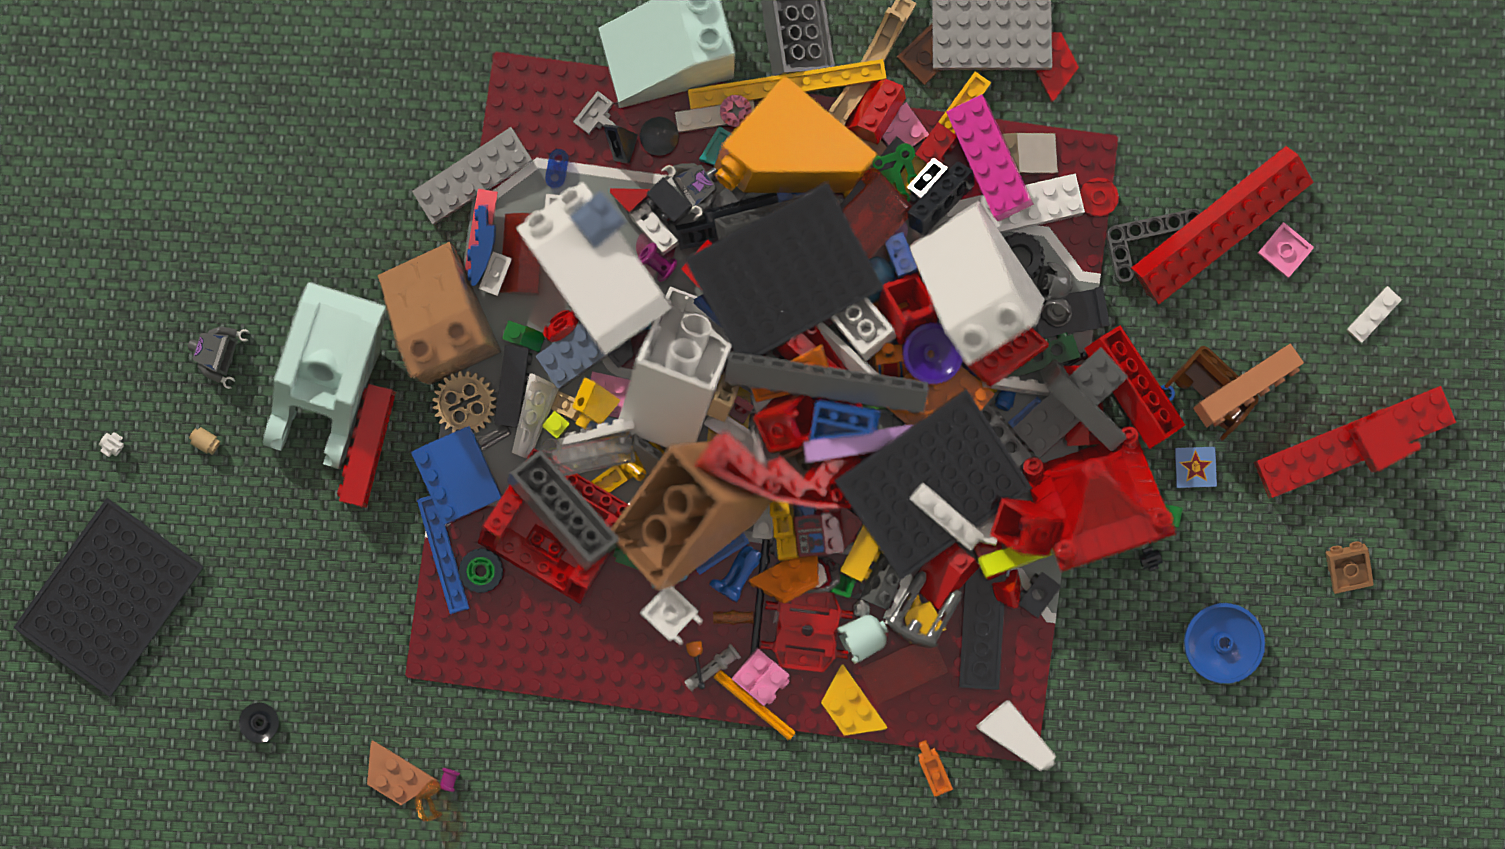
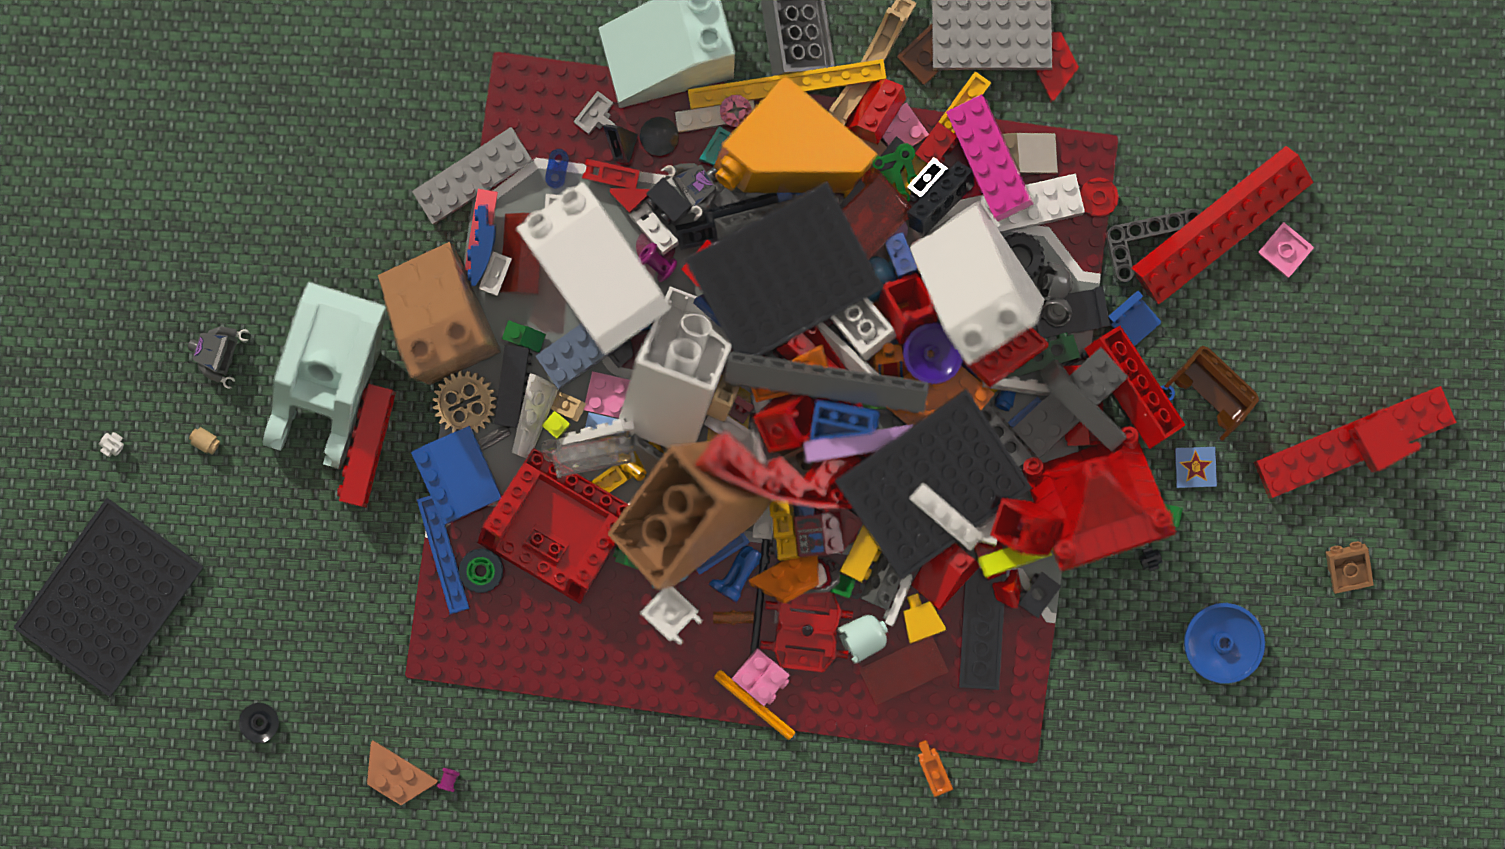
clear orange piece [415,780,442,822] -> none
dark grey brick [507,450,619,570] -> none
red tile [543,309,579,342] -> none
sand blue slope [570,191,627,248] -> none
yellow torso [572,378,620,430] -> none
light grey pin [684,643,741,691] -> none
hinge [686,641,705,690] -> none
yellow wing [821,665,888,735] -> none
light grey plate [853,599,870,619] -> none
dark grey piece [887,571,961,648] -> none
white slope [976,700,1056,770] -> none
nougat brick [1193,343,1304,427] -> none
white plate [1346,286,1402,343] -> none
none -> red plate [582,159,640,189]
none -> blue bracket [1108,291,1161,346]

